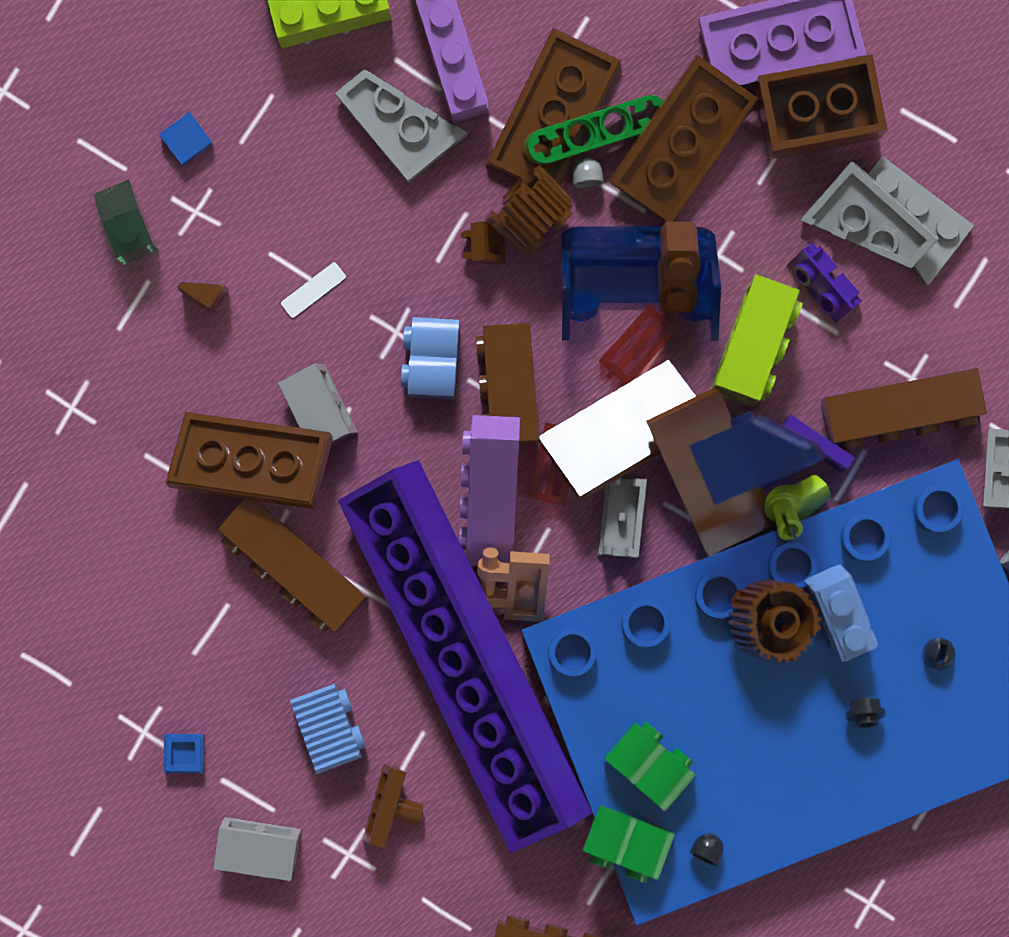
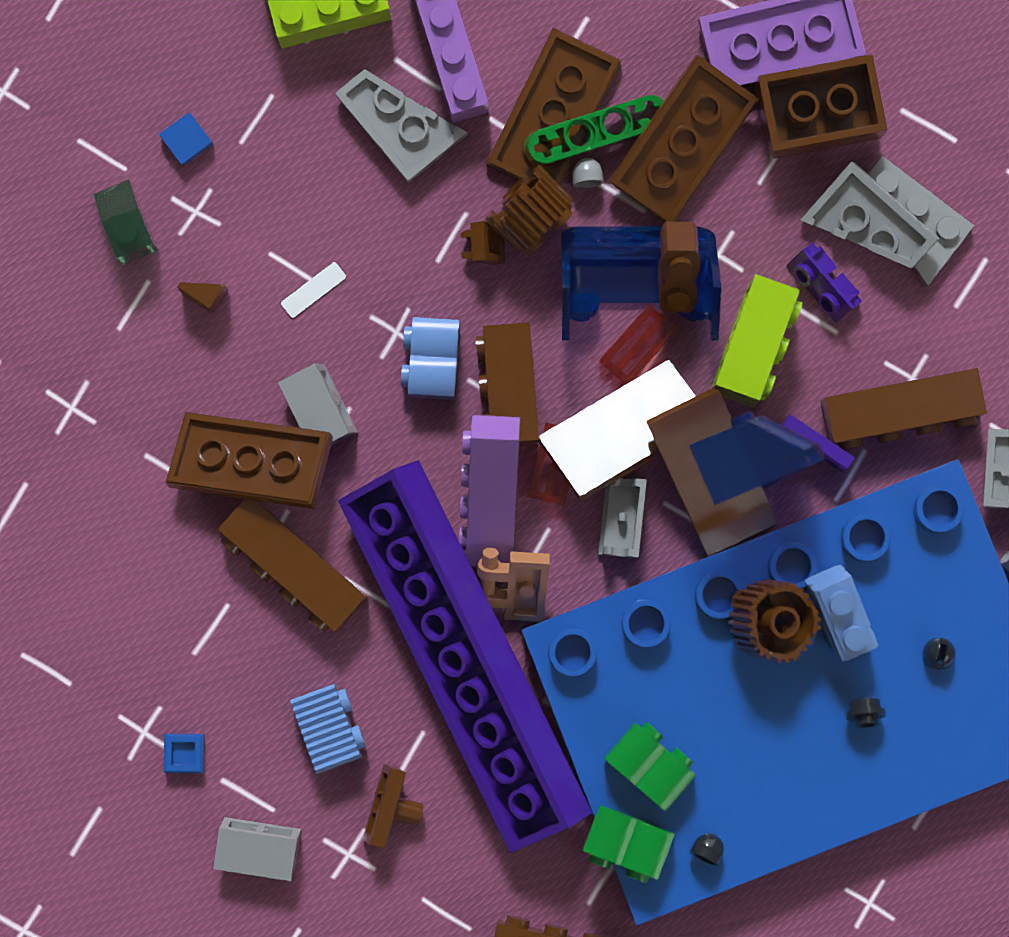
lime arm [765,475,831,540] -> none

